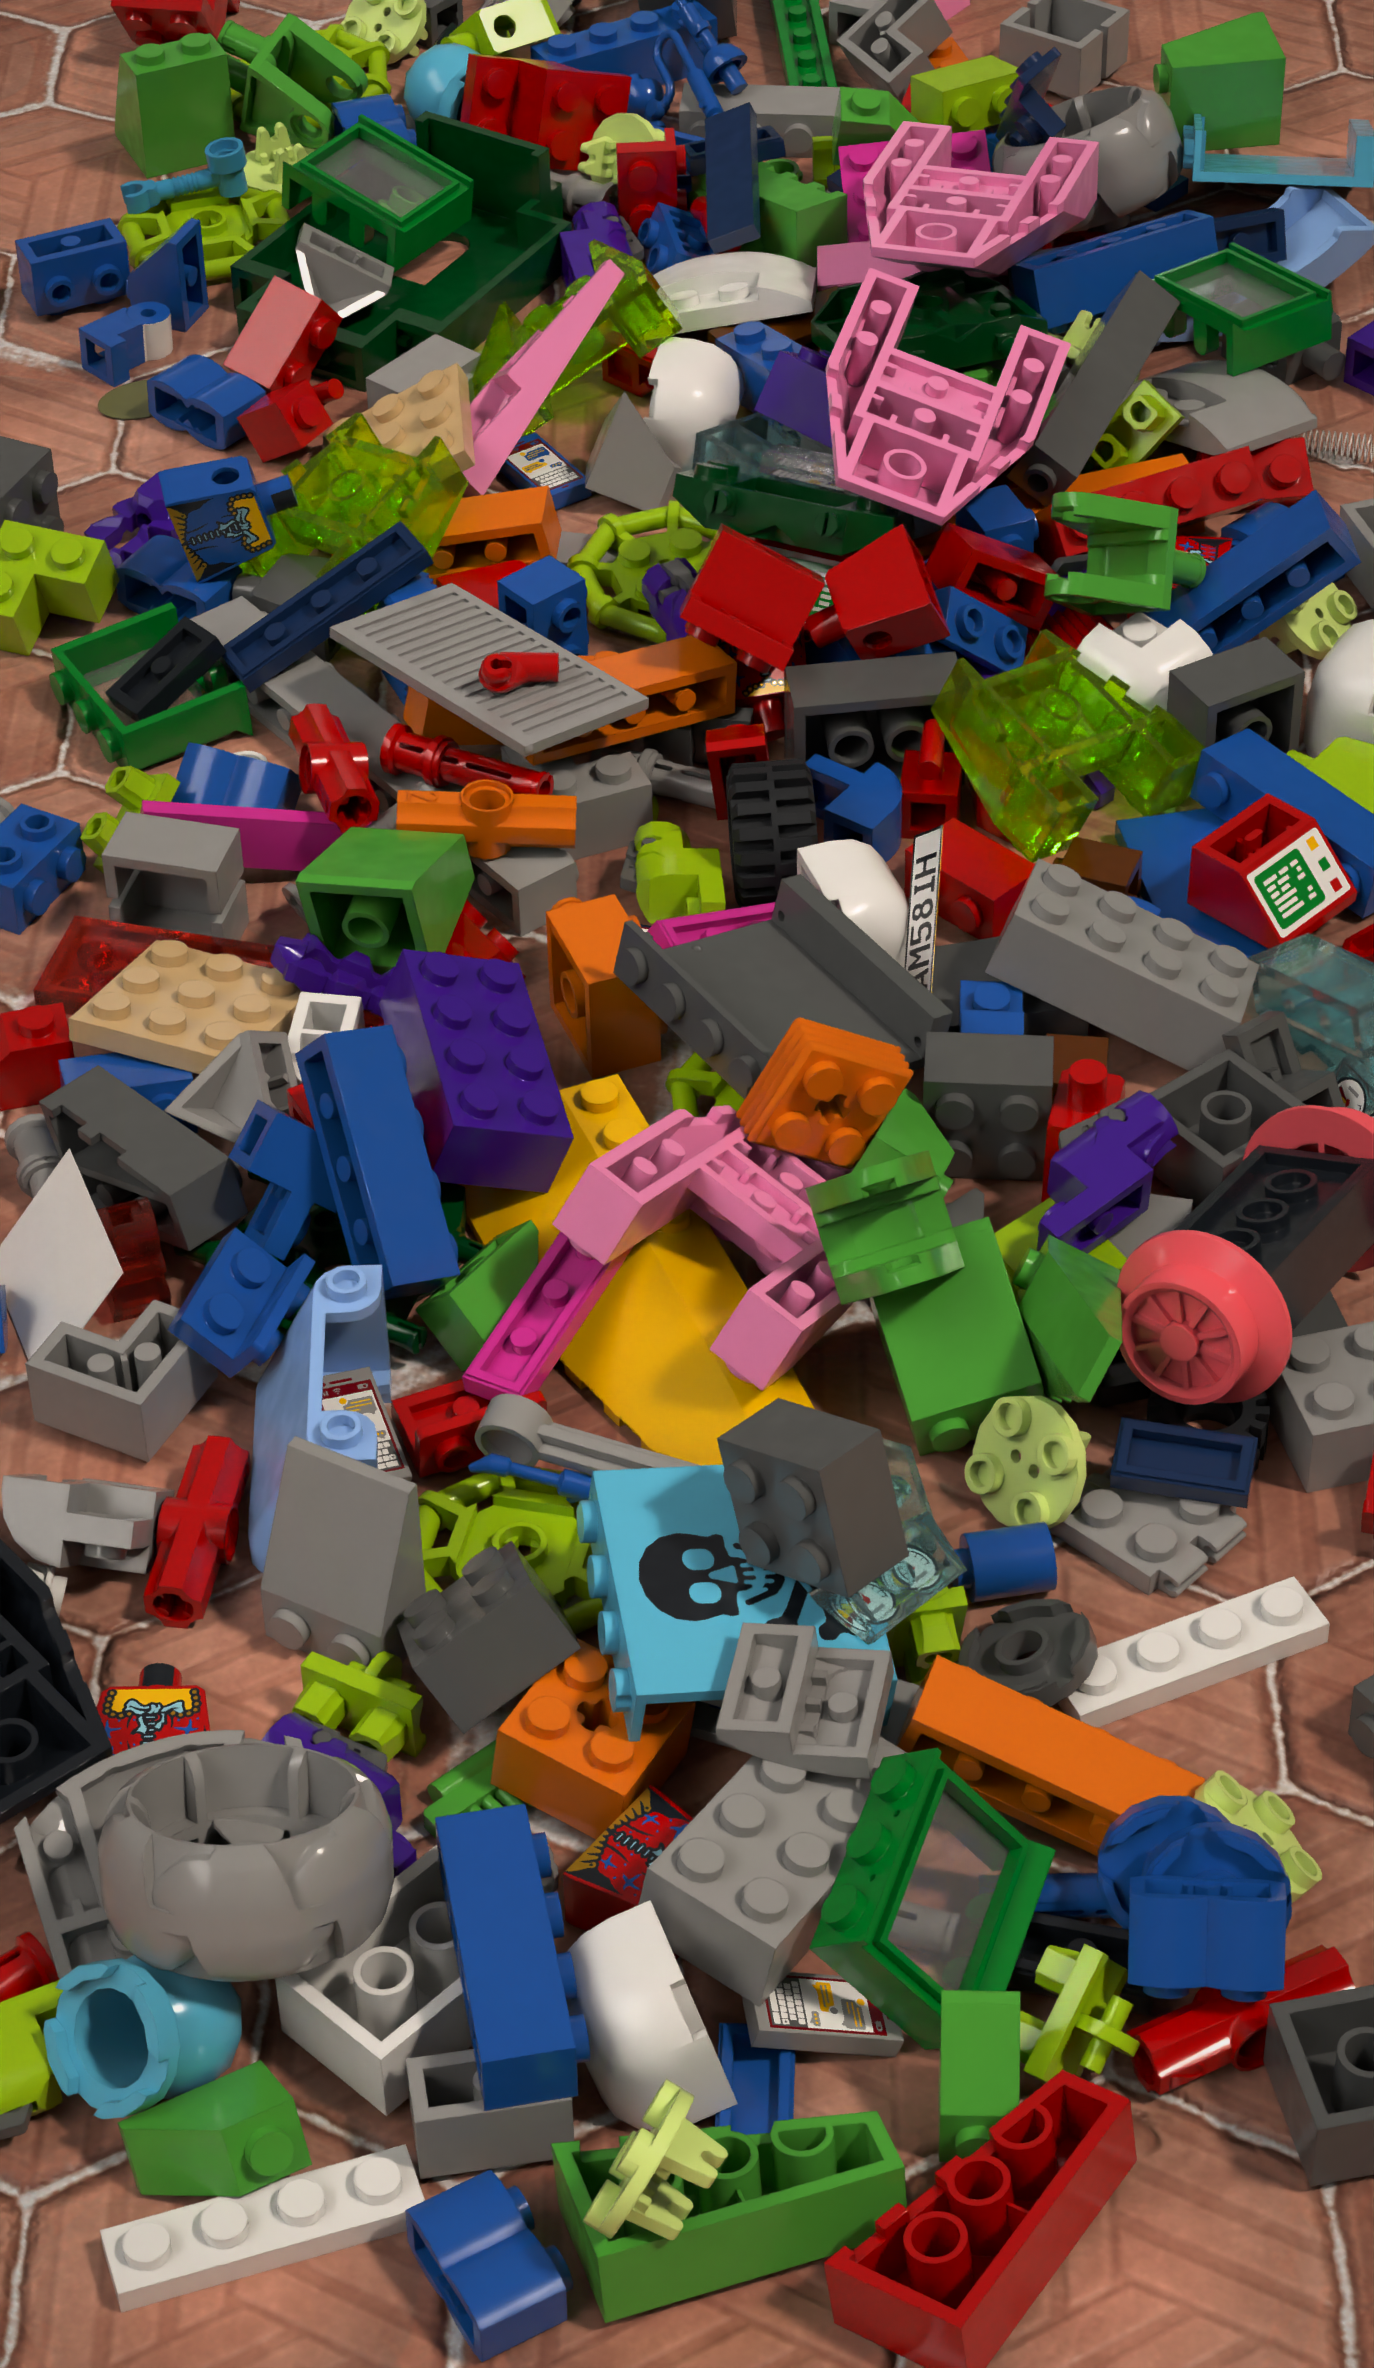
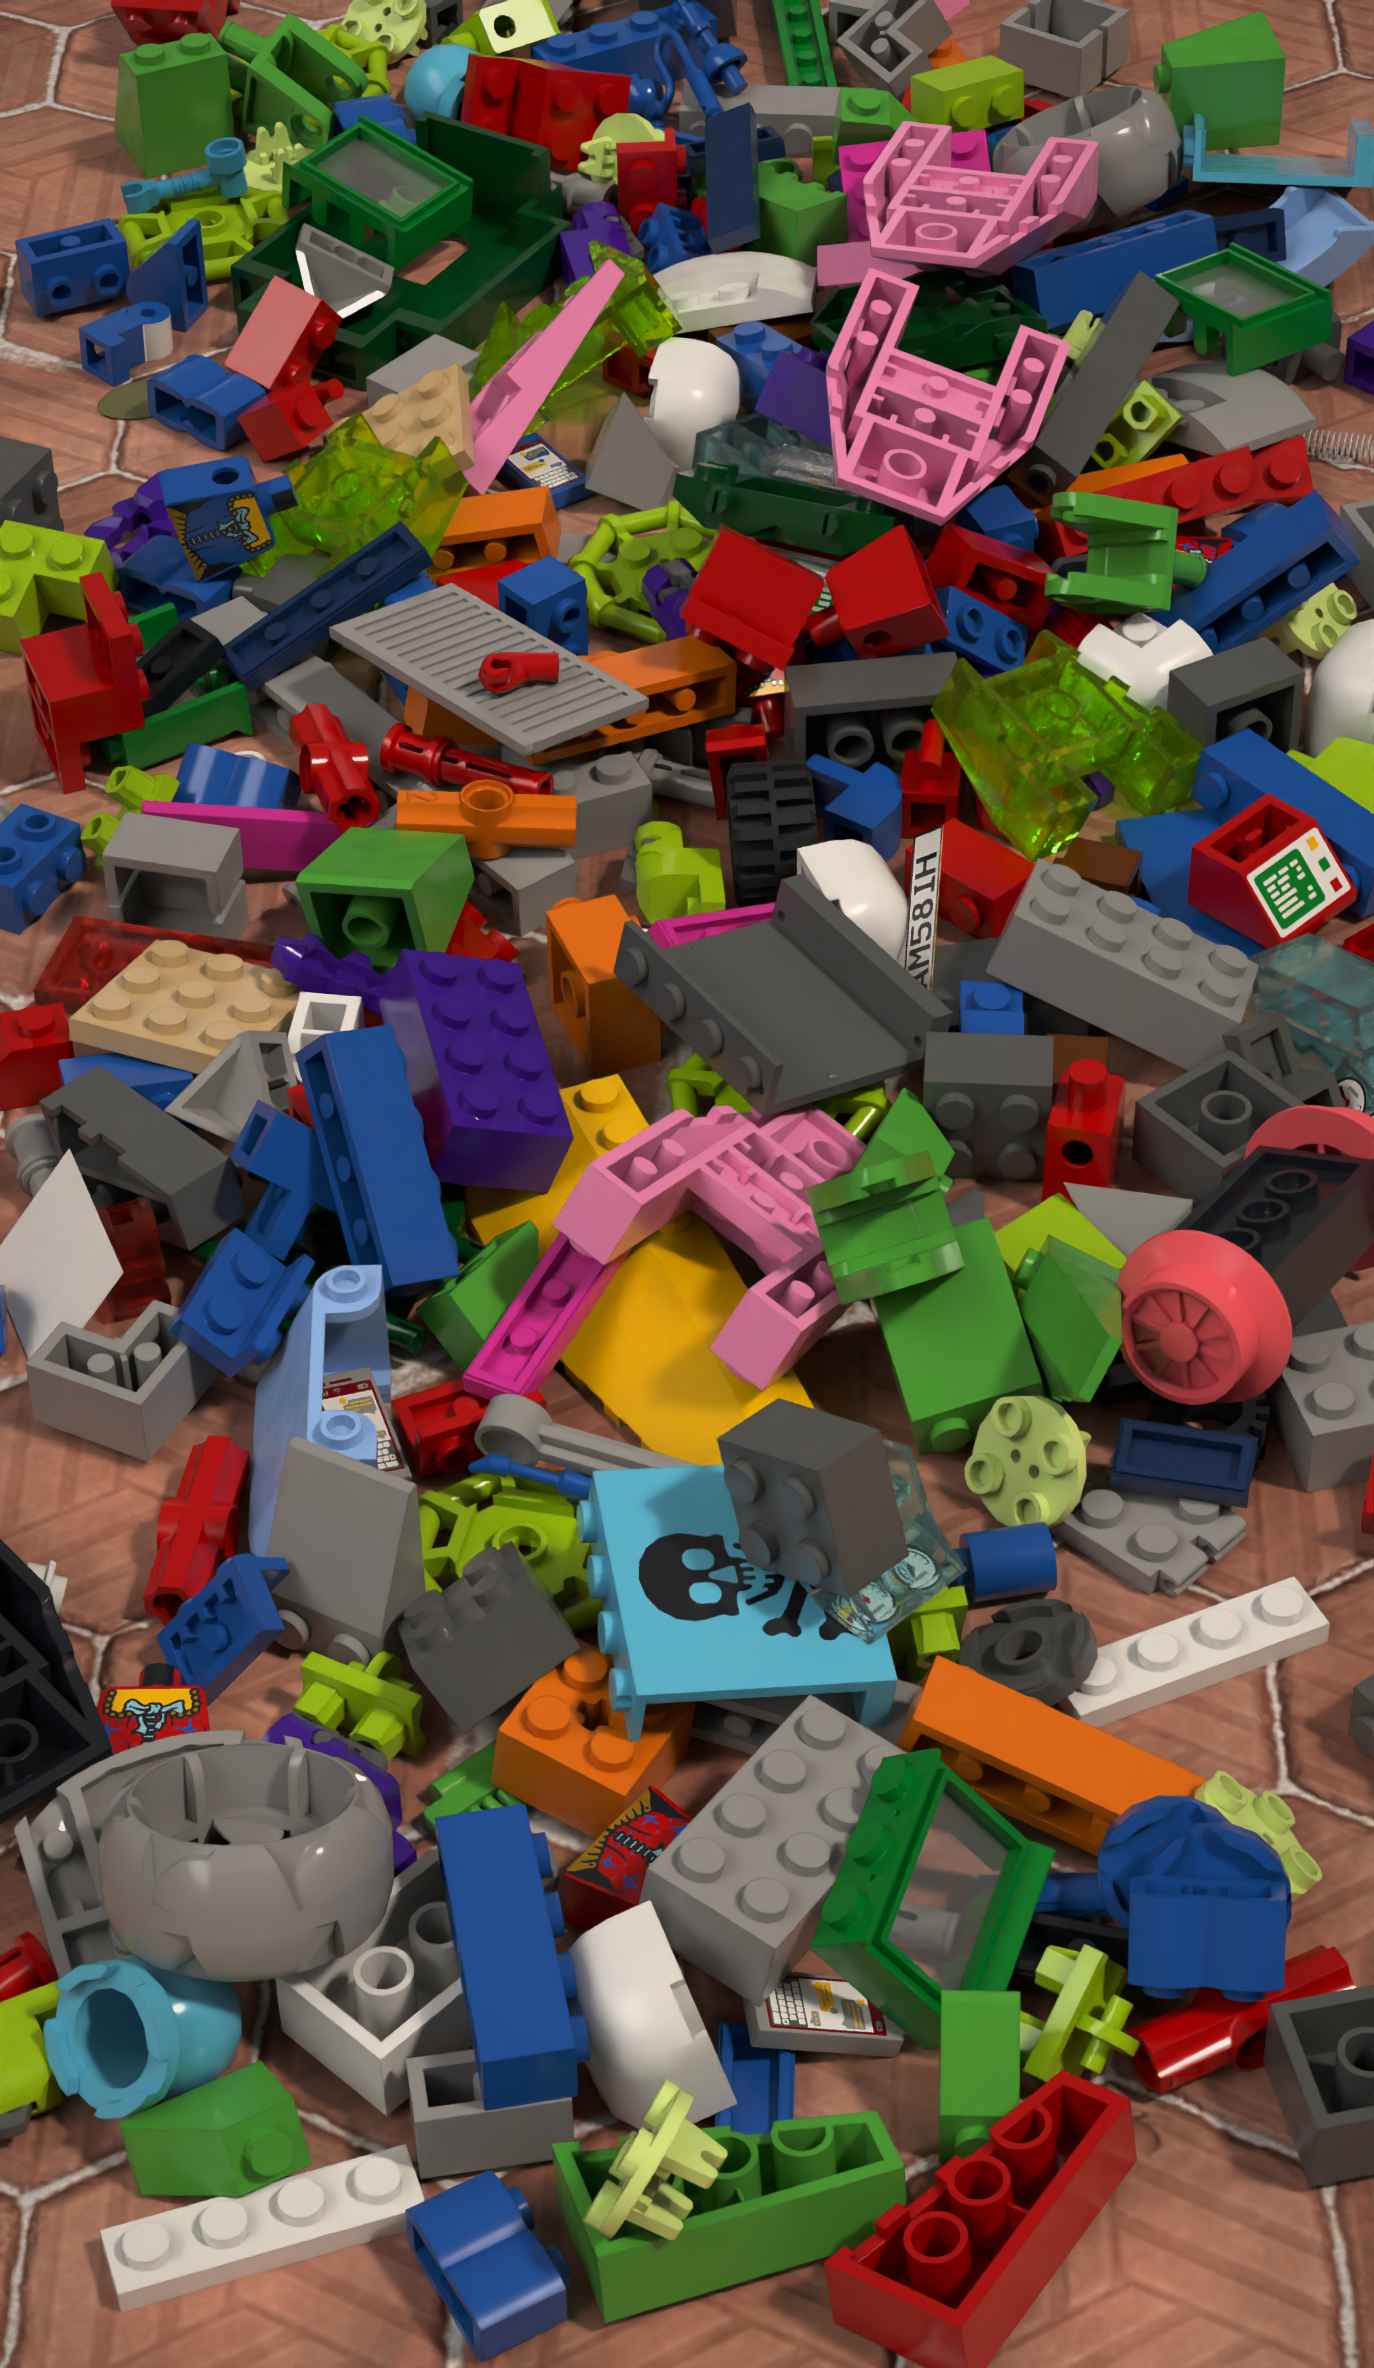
light grey brick [1,1474,175,1574] -> none
light grey slope [715,1623,894,1779] -> none
orange brick [736,1017,914,1169] -> none
dark blue bracket [995,47,1067,147] -> none
dark purple plate [1037,1090,1179,1254] -> none
none -> red bracket [20,572,151,795]
none -> blue bracket [157,1553,290,1707]

